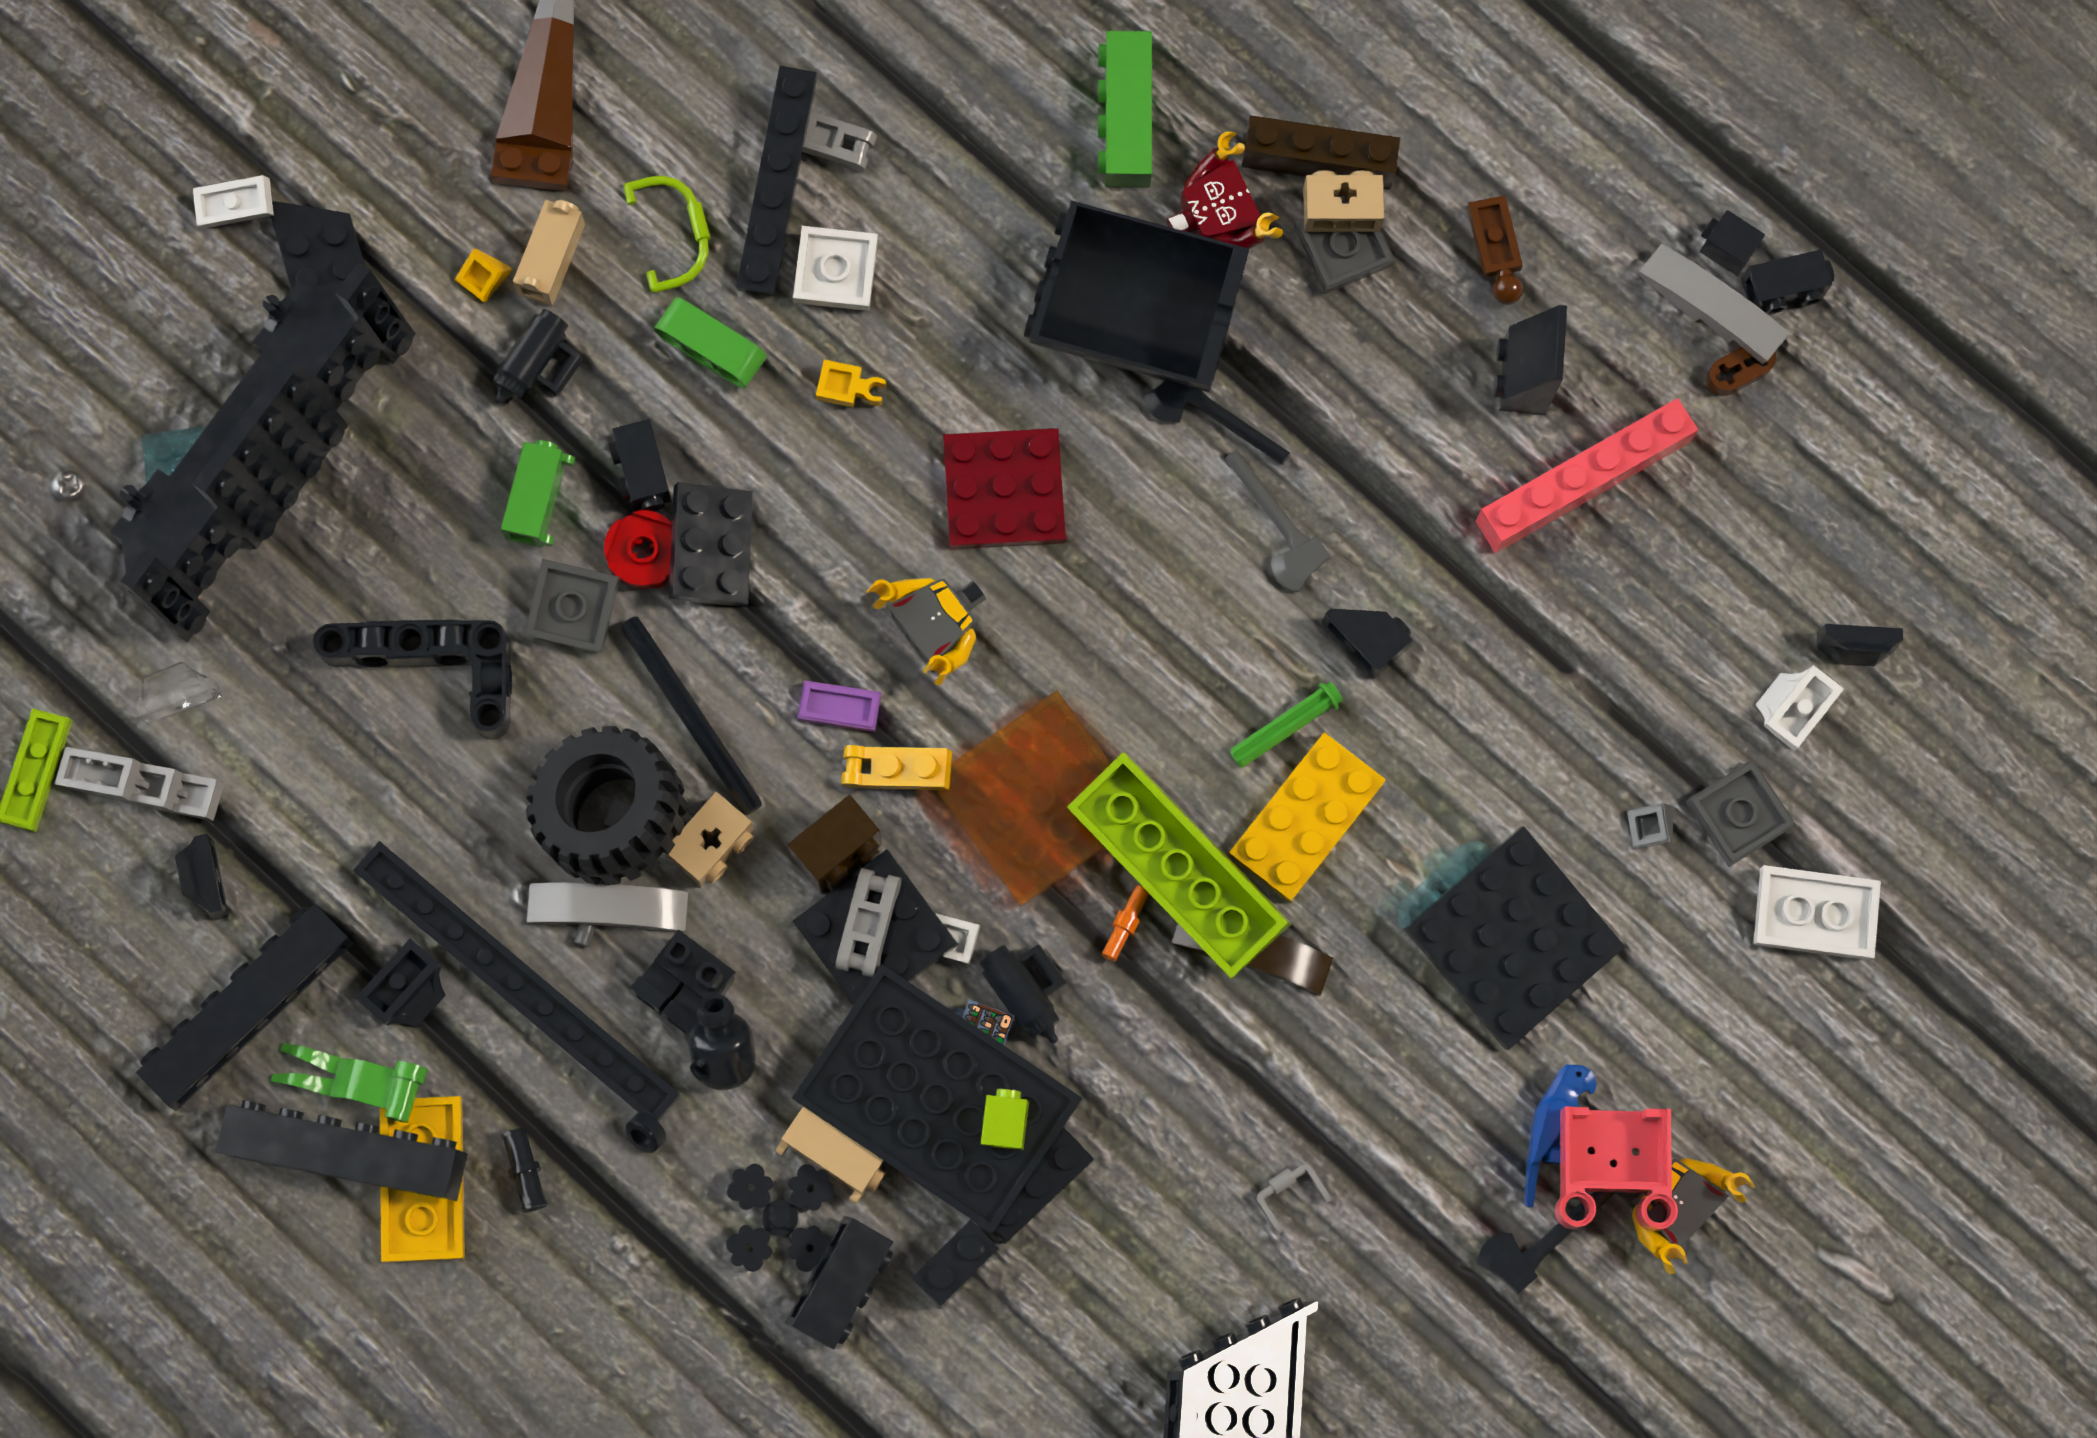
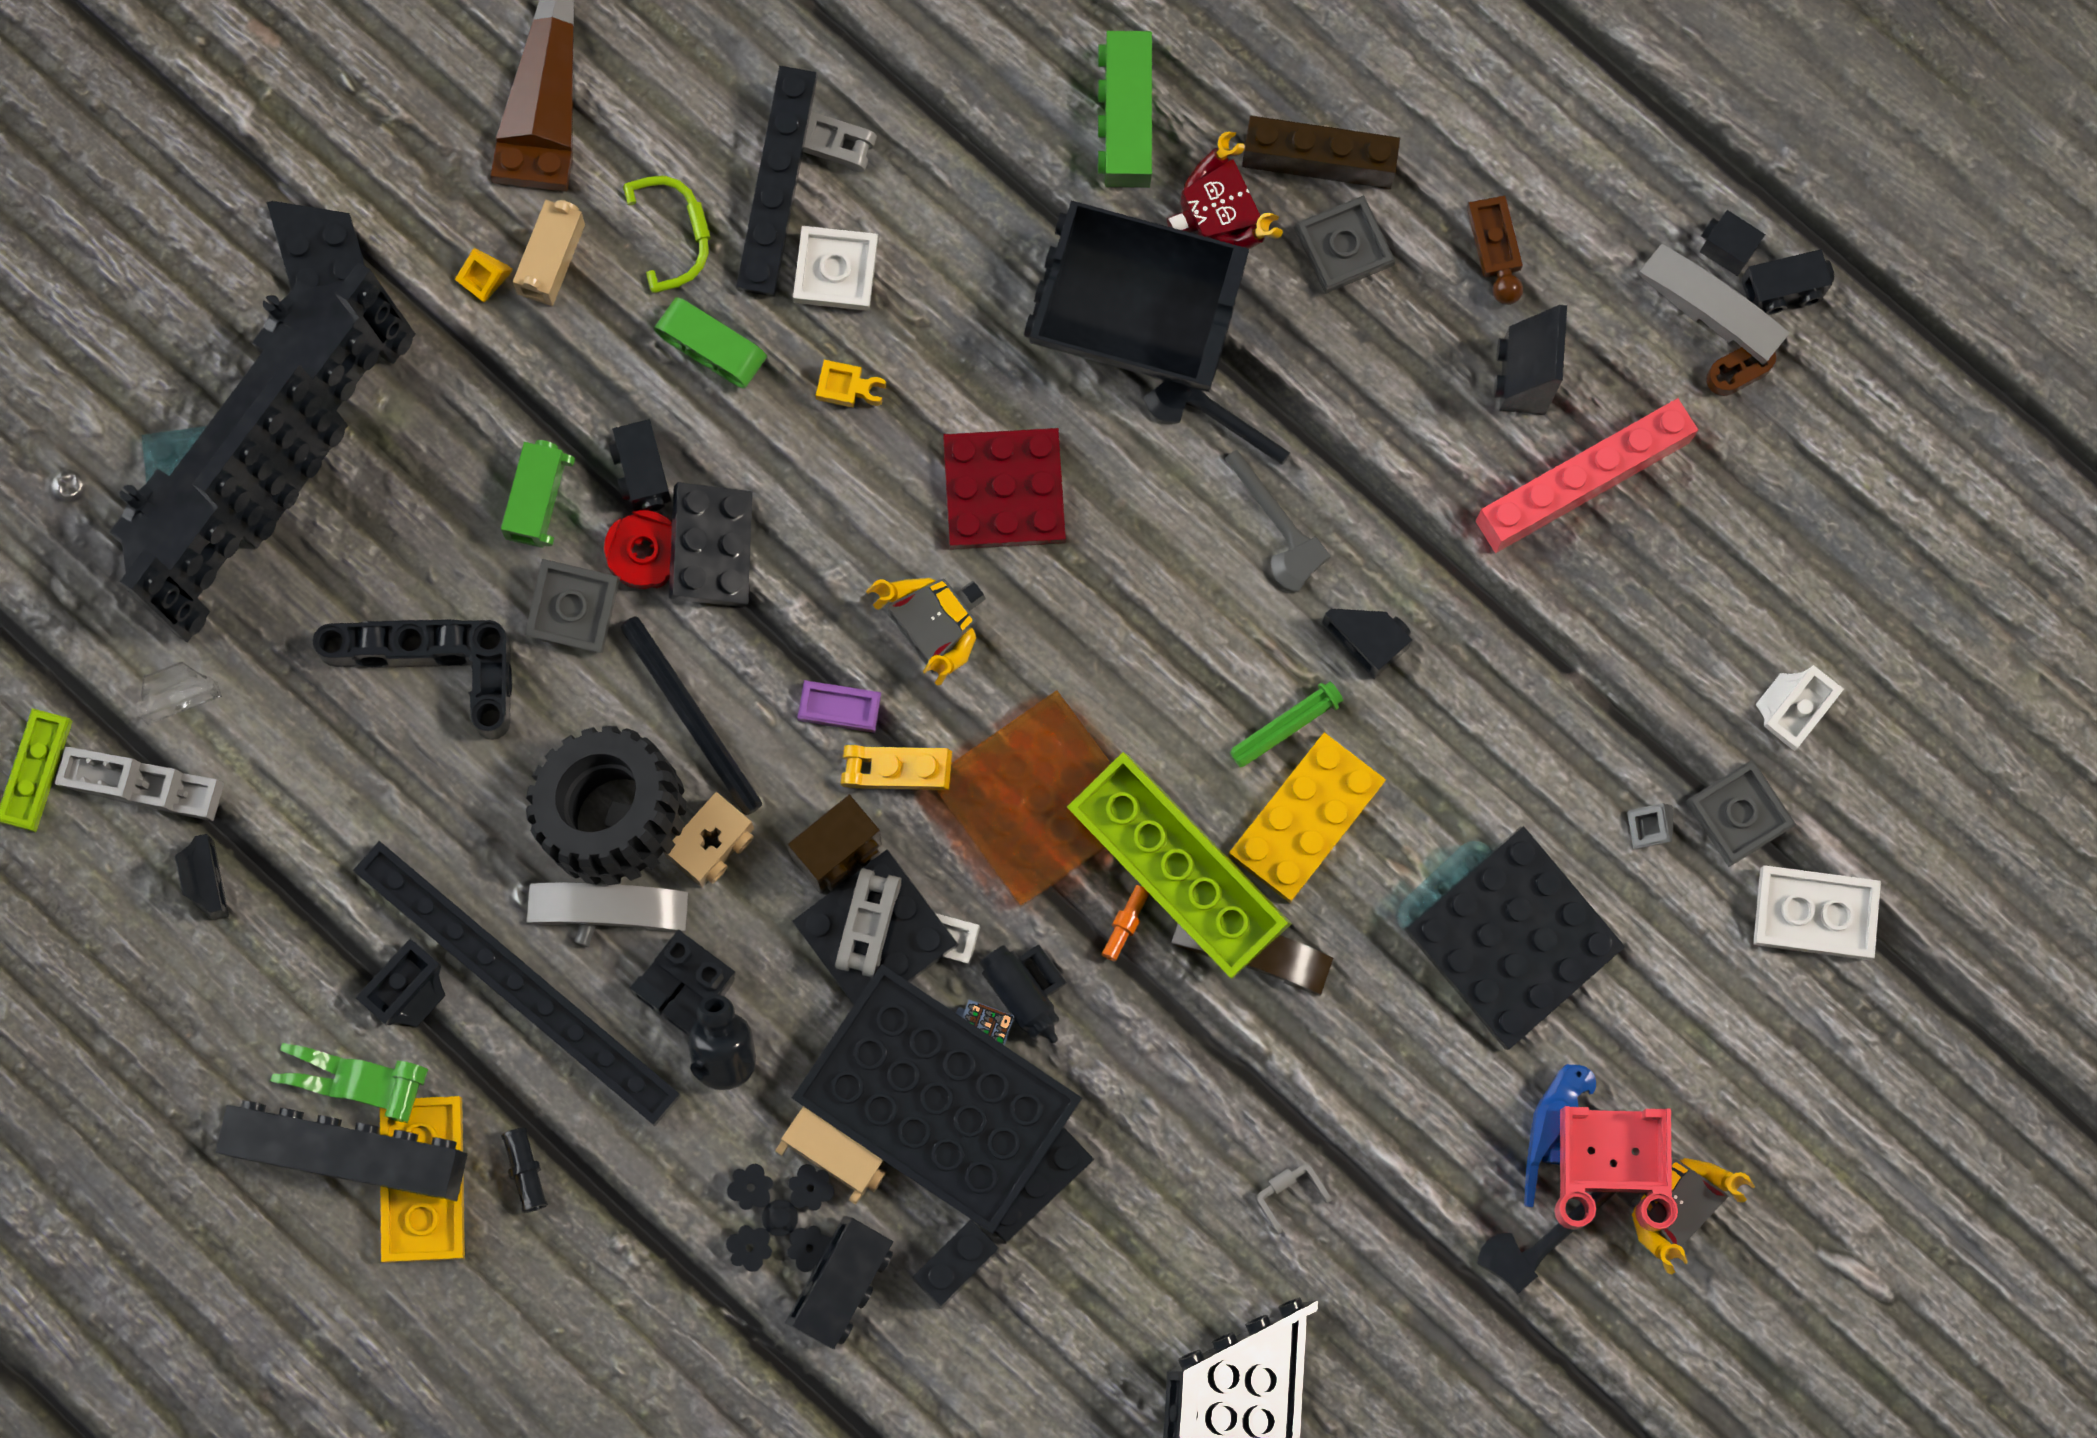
black brick [136,904,354,1111] -> none
white plate [193,175,274,228] -> none
black piece [492,309,584,404] -> none
black tile [625,1112,666,1153] -> none
lime brick [981,1089,1029,1151] -> none
tan brick [1303,171,1384,232] -> none
black slope [1817,624,1903,666] -> none

